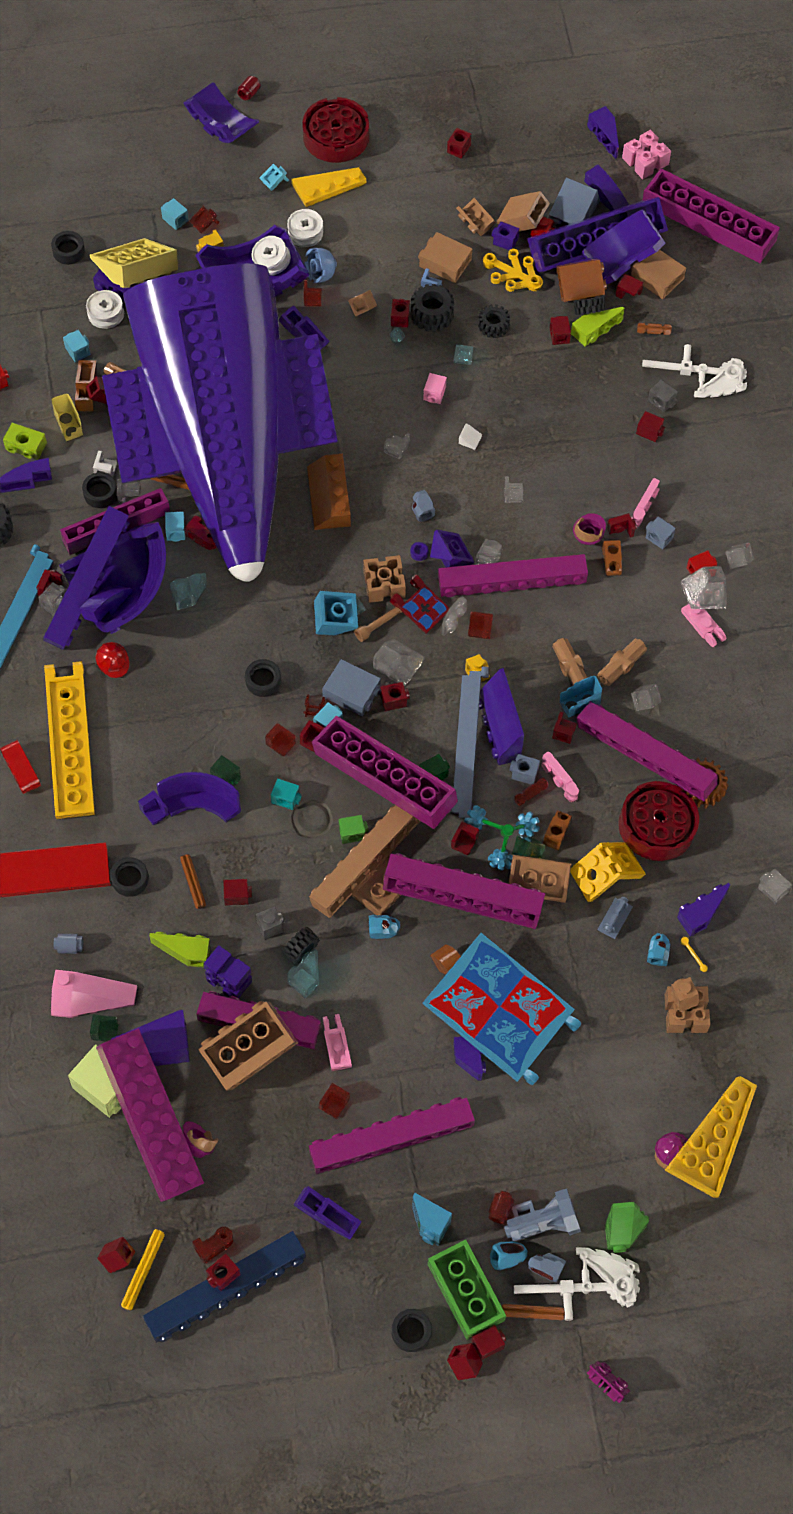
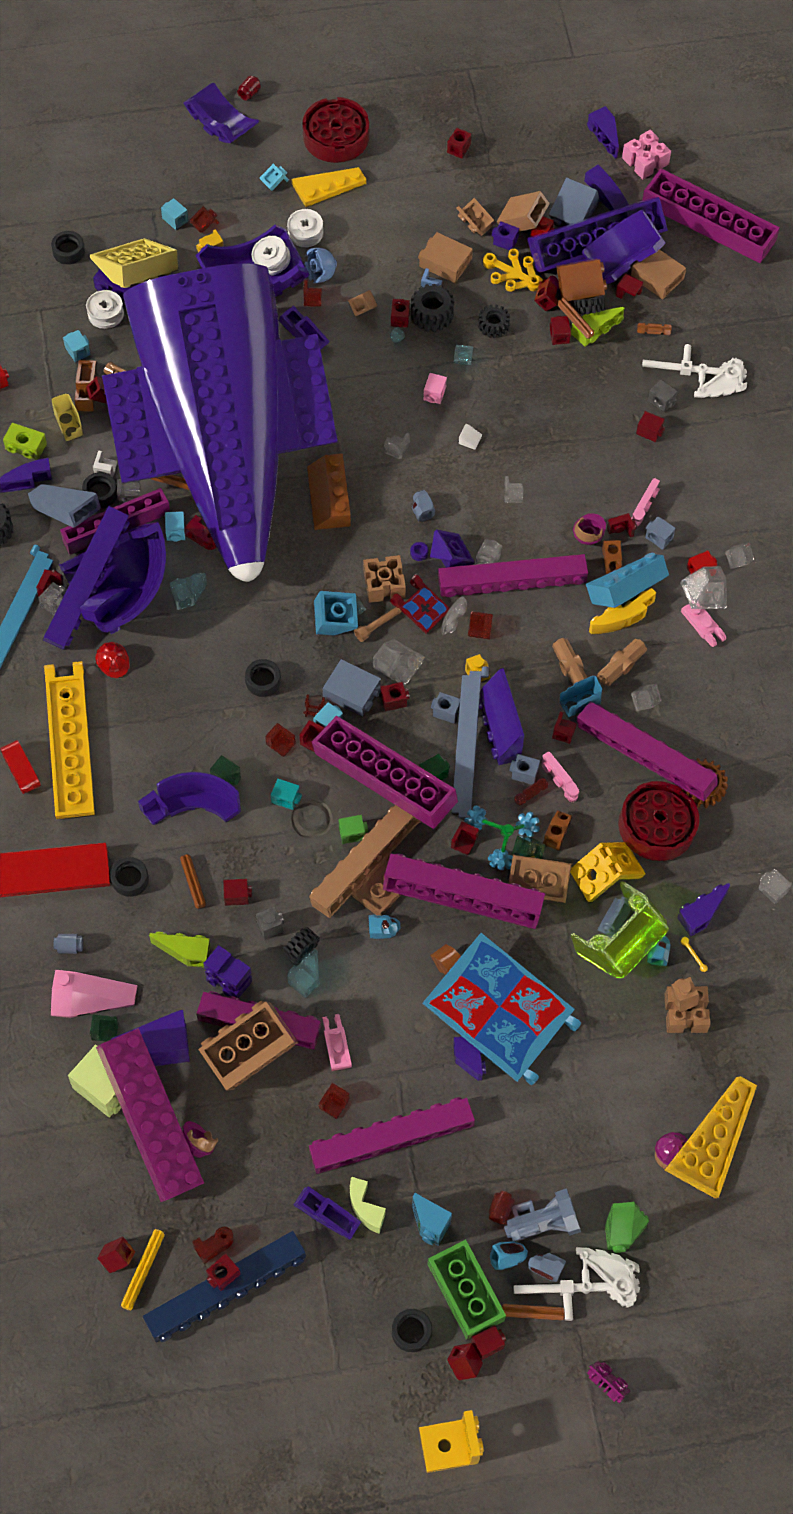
none -> sand blue slope [28,484,101,528]
none -> yellowish green brick [350,1177,386,1234]
none -> yellow bracket [419,1410,484,1473]
none -> sand blue brick [431,692,460,723]
none -> dark red leg [534,275,559,311]
none -> dark orange axle [558,298,594,339]
none -> clear neon green windscreen [571,881,668,978]
none -> dark azure wedge [586,553,669,608]
none -> yellow slope [589,588,656,634]

